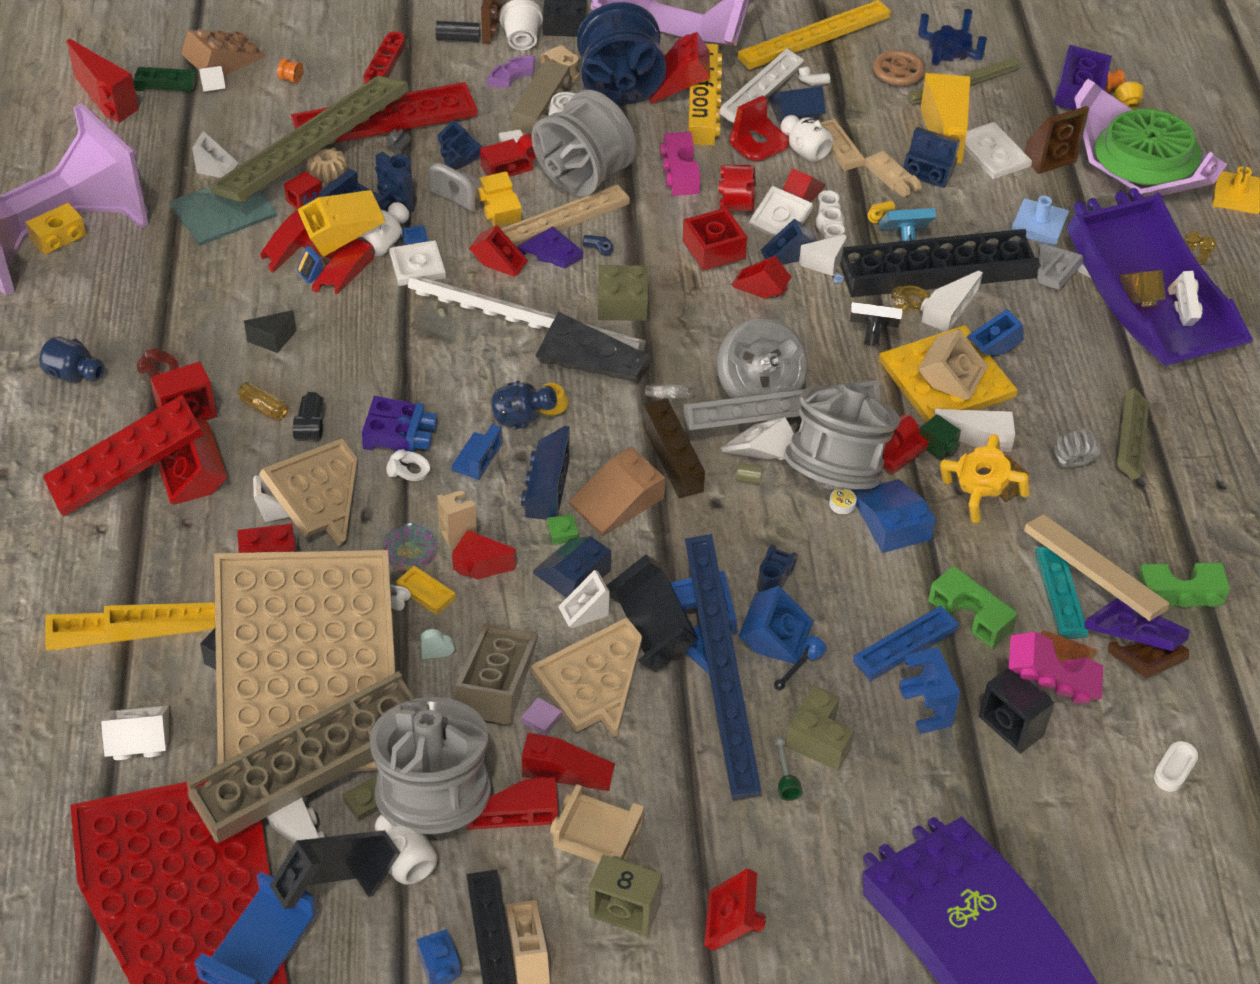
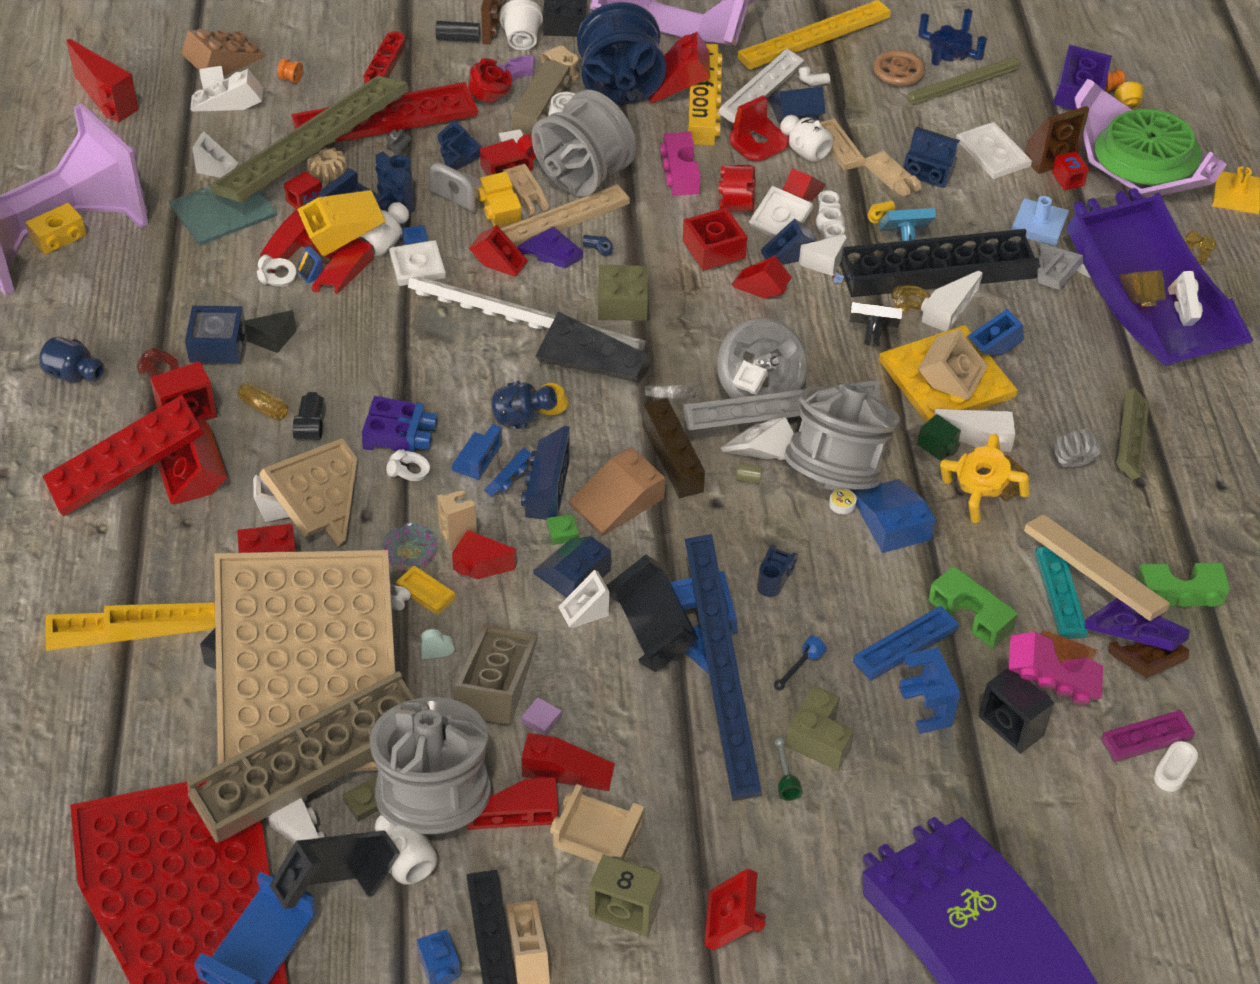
white slope [101,705,170,760] -> none
dark green plate [133,67,198,91] -> none
tan wing [530,617,642,737] -> none
blue slope [739,586,814,664] -> none
red plate [882,414,929,474] -> none
yellow slope [920,73,970,164] -> none
none -> dark blue piece [185,305,245,363]
none -> white slope [190,69,263,111]
none -> white piece [257,254,297,287]
none -> red cone [468,58,512,103]
none -> blue plate [484,447,532,497]
none -> tan hinge [503,164,549,216]
none -> white tile [732,361,768,395]
none -> red brick [1052,152,1089,191]
none -> magenta plate [1101,710,1195,762]

